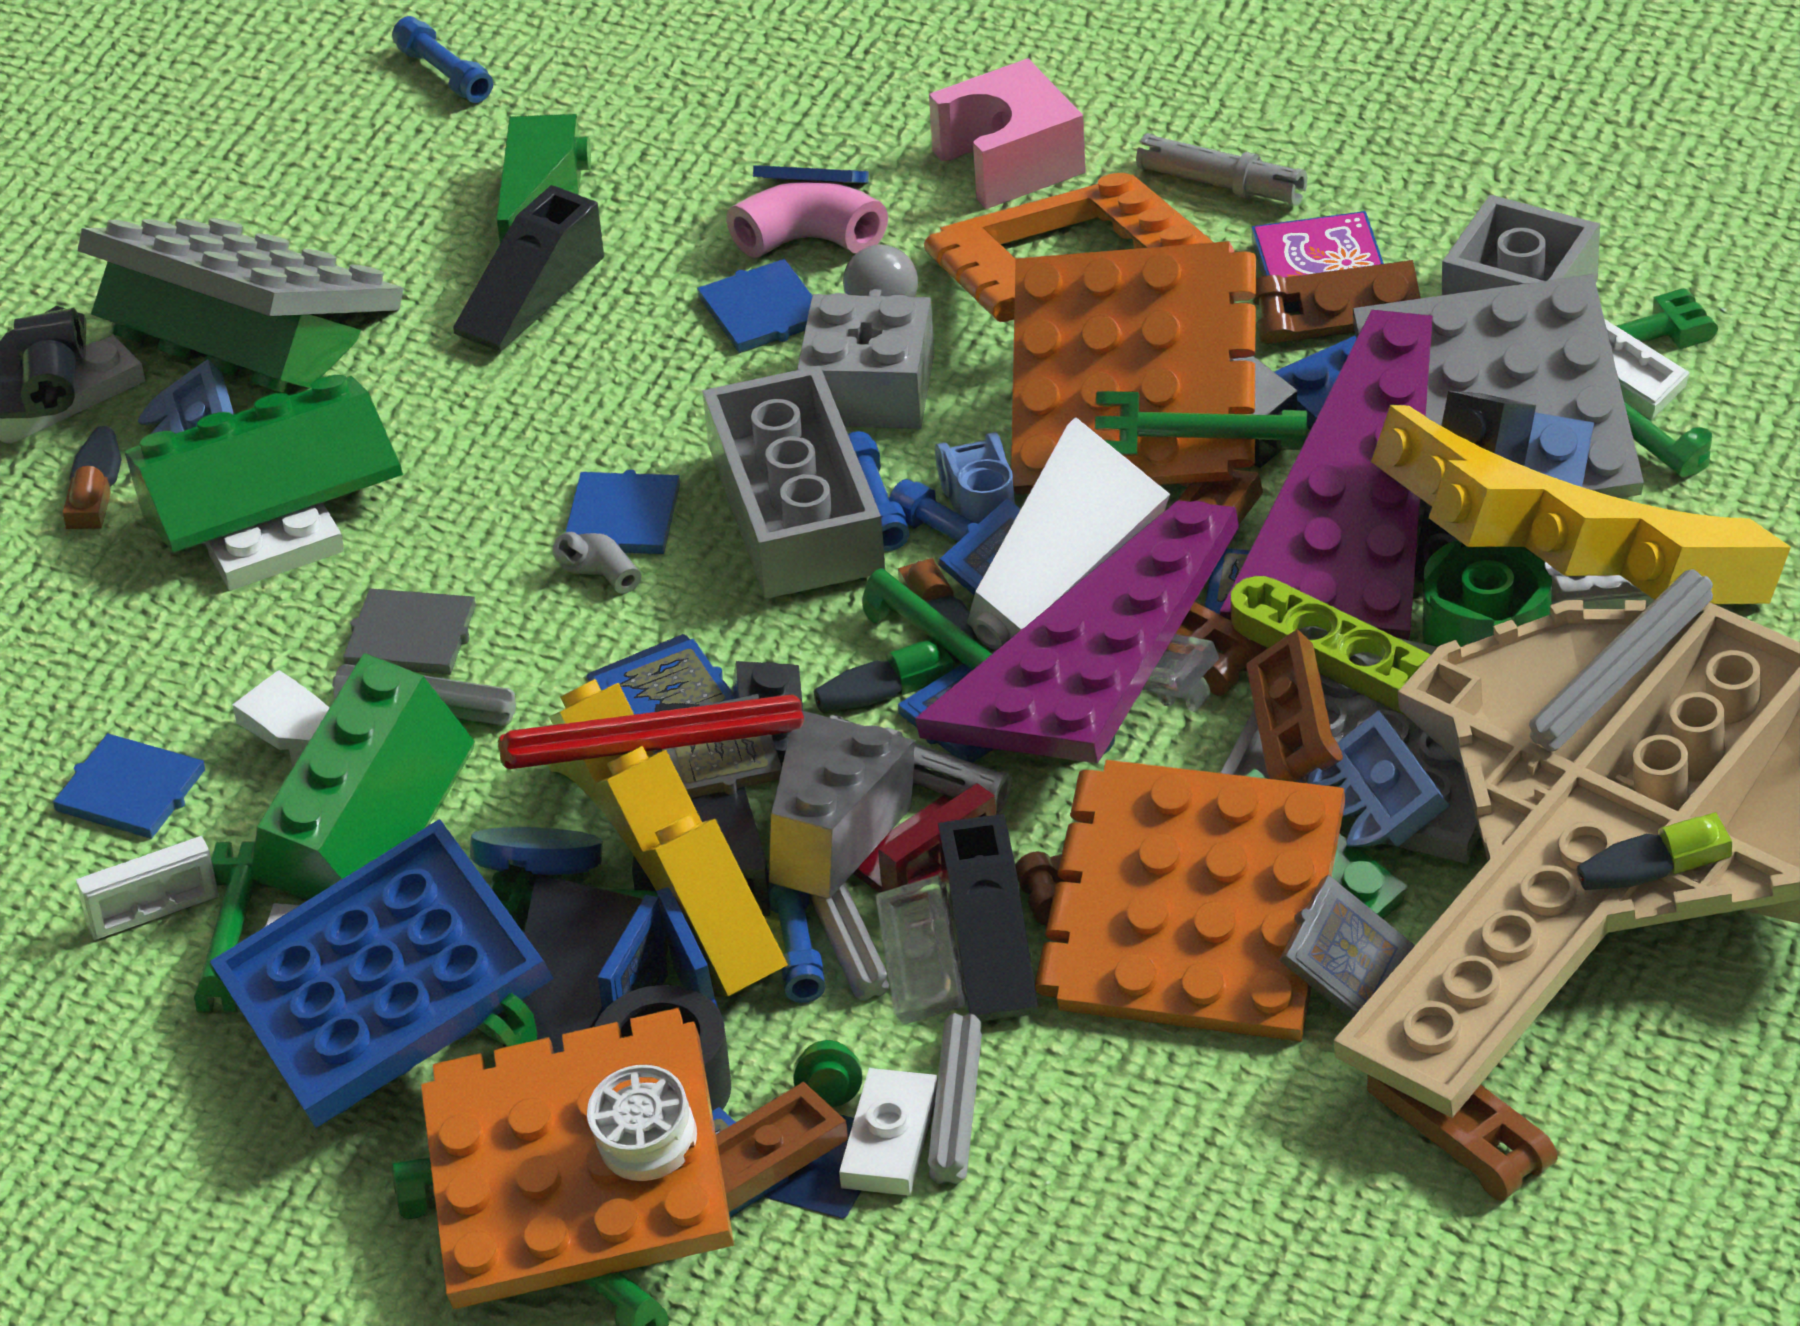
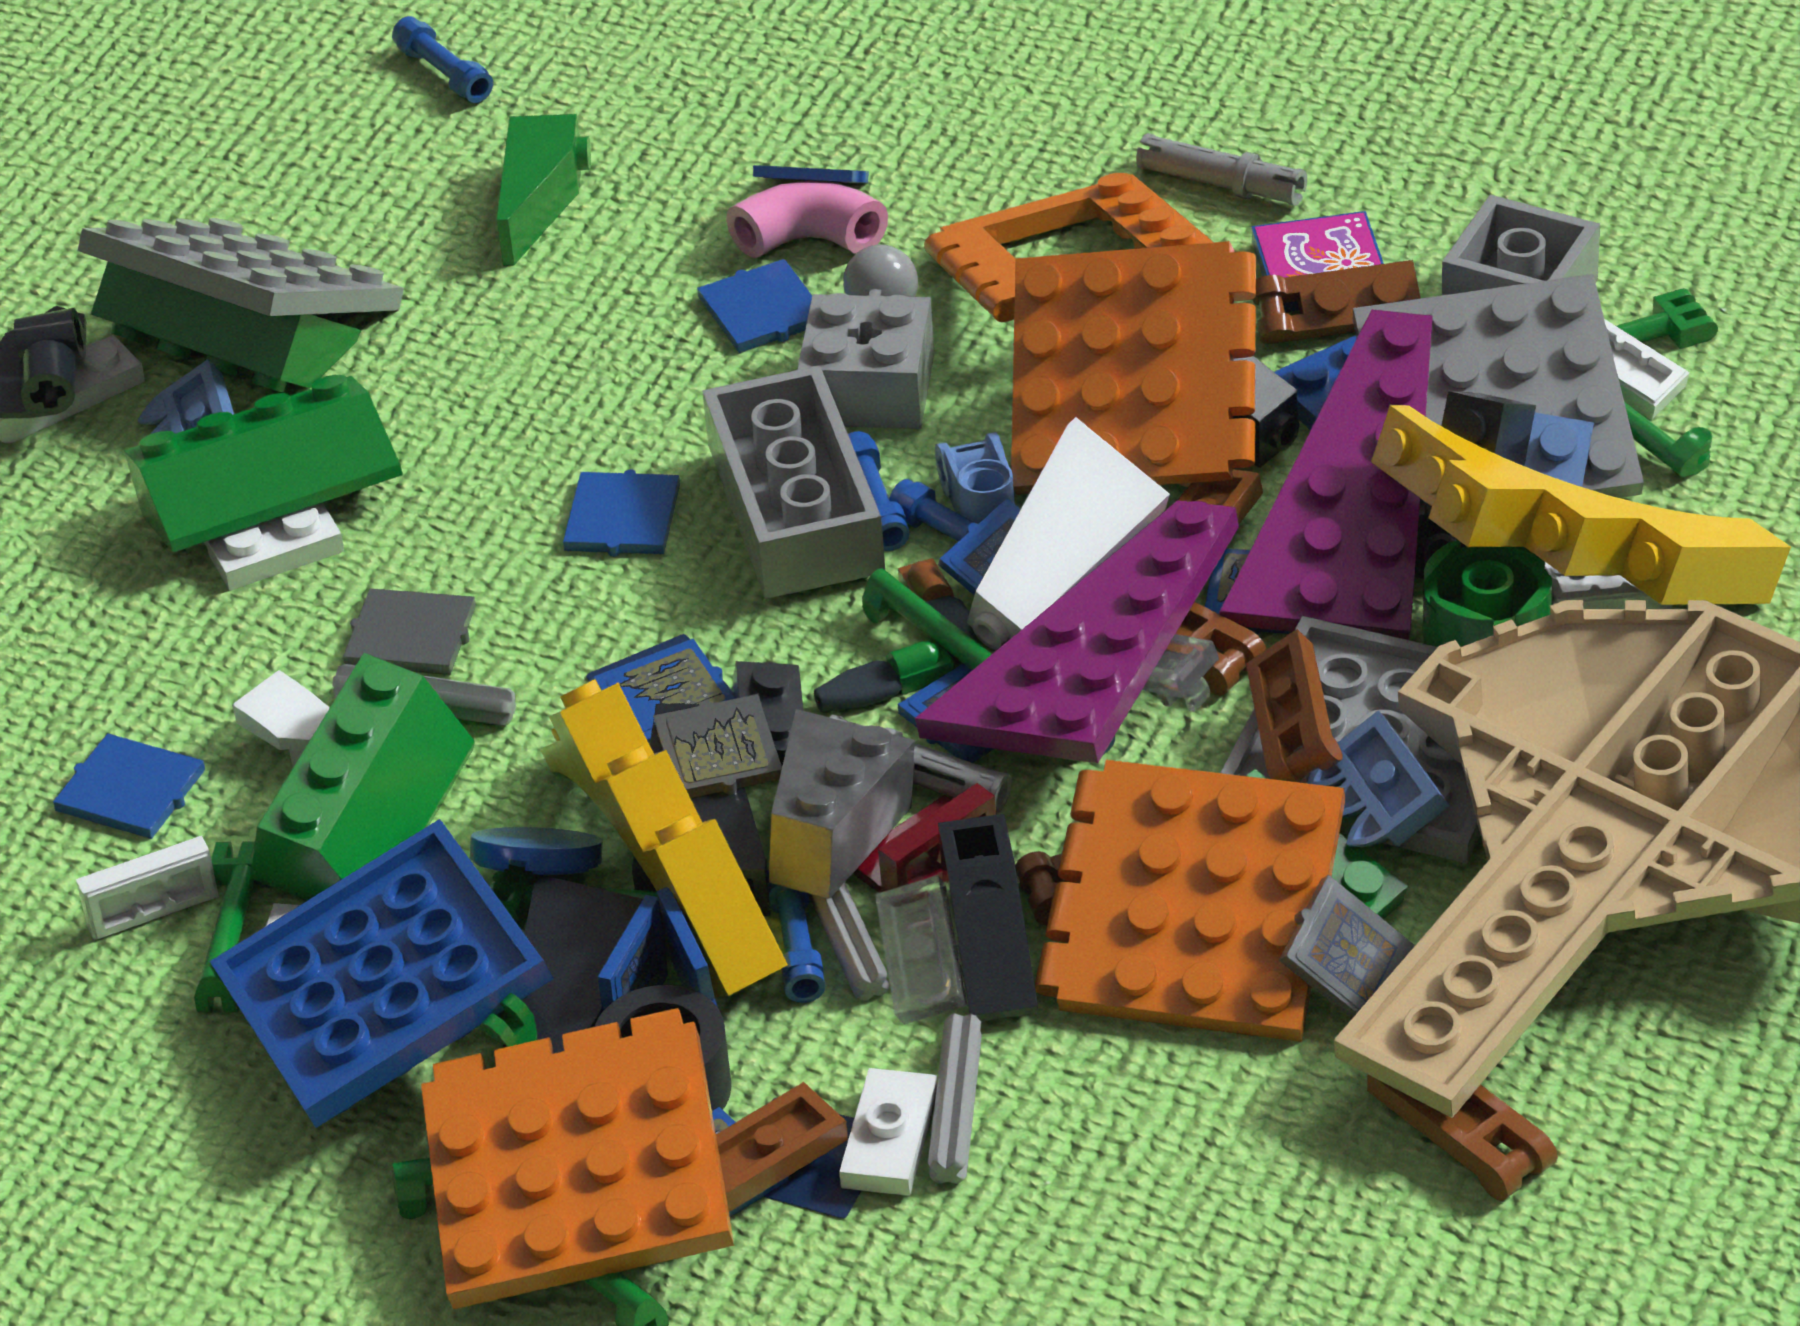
piece [63,426,122,529] -> none
black slope [453,185,604,352] -> none
red axle [498,694,804,769] -> none
light grey arm [552,532,641,594] -> none
white wheel [587,1065,697,1181] -> none
green plate [793,1040,862,1107] -> none
bright pink piece [929,58,1086,209] -> none
green hinge [1095,391,1307,456] -> none
lime beam [1231,576,1431,715] -> none
light grey axle [1529,569,1713,751] -> none
piece [1577,812,1732,890] -> none

